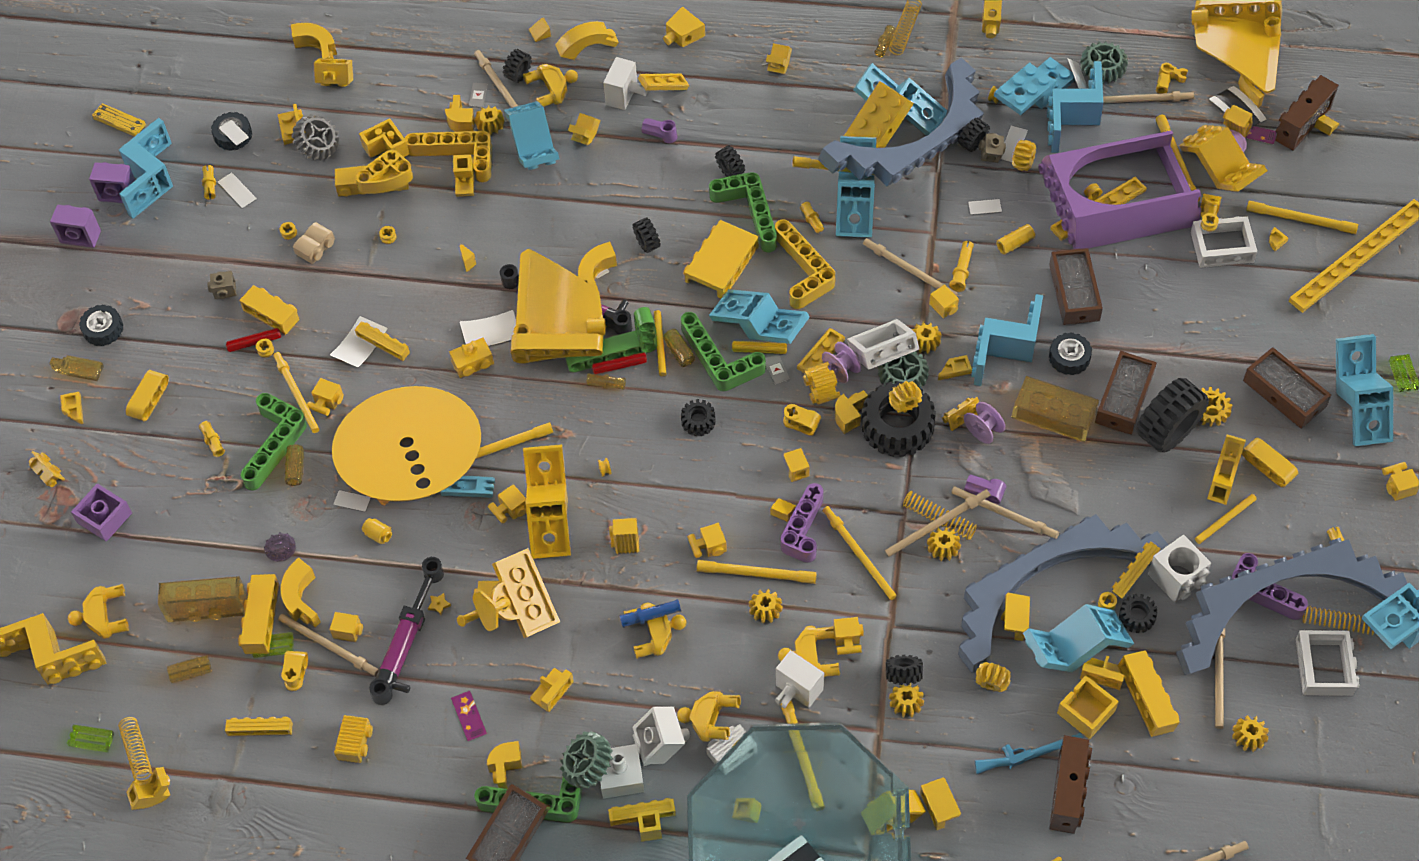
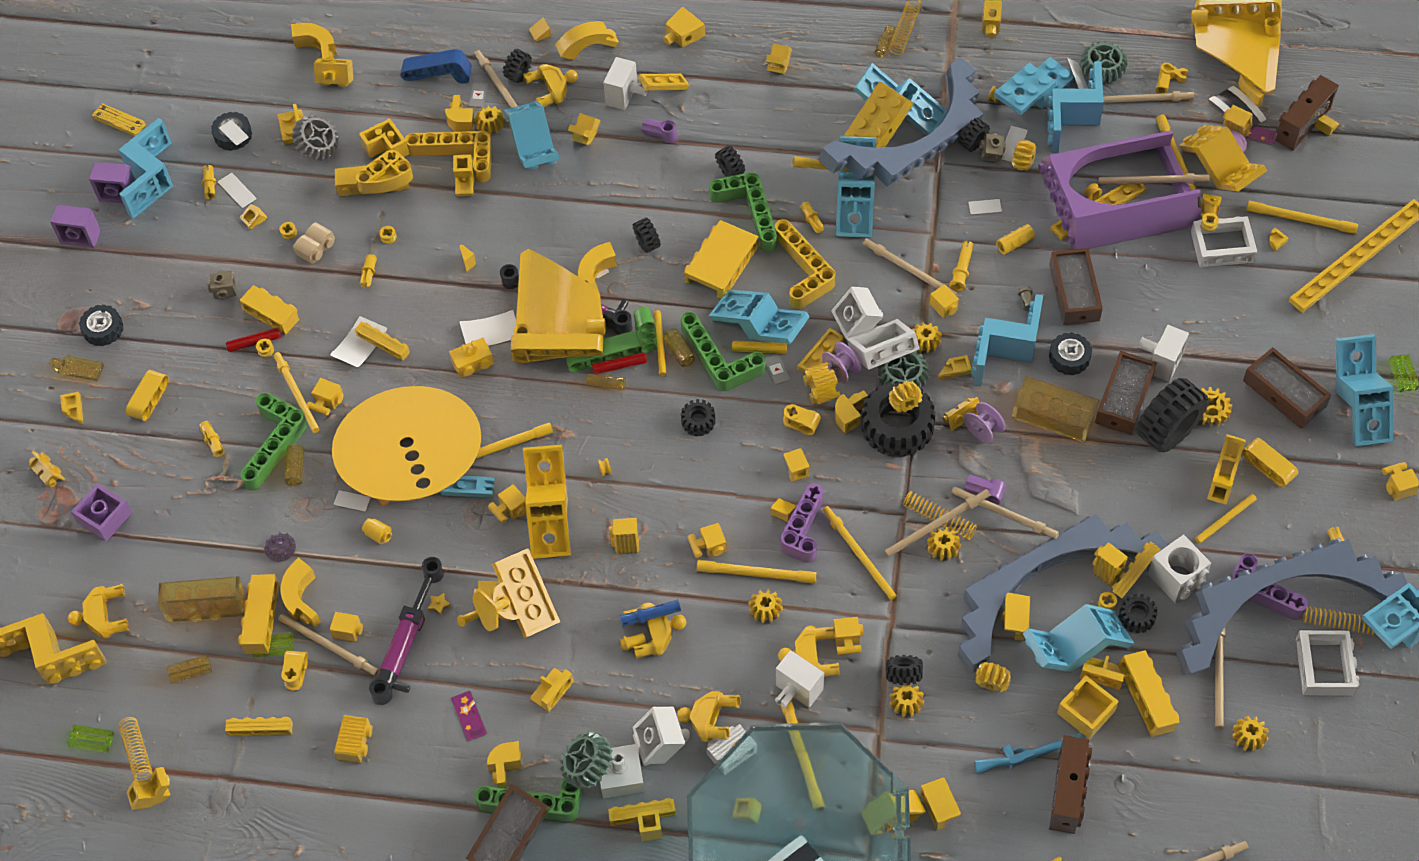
none -> yellow slope [240,204,268,229]
none -> yellow axle [360,254,377,288]
none -> blue beam [400,49,472,83]
none -> yellow pin [619,633,646,652]
none -> white brick [831,287,883,340]
none -> dark tan pin [1018,286,1033,311]
none -> yellow brick [1092,543,1128,587]
none -> tan bar [1099,173,1210,185]
none -> white brick [1138,325,1189,382]

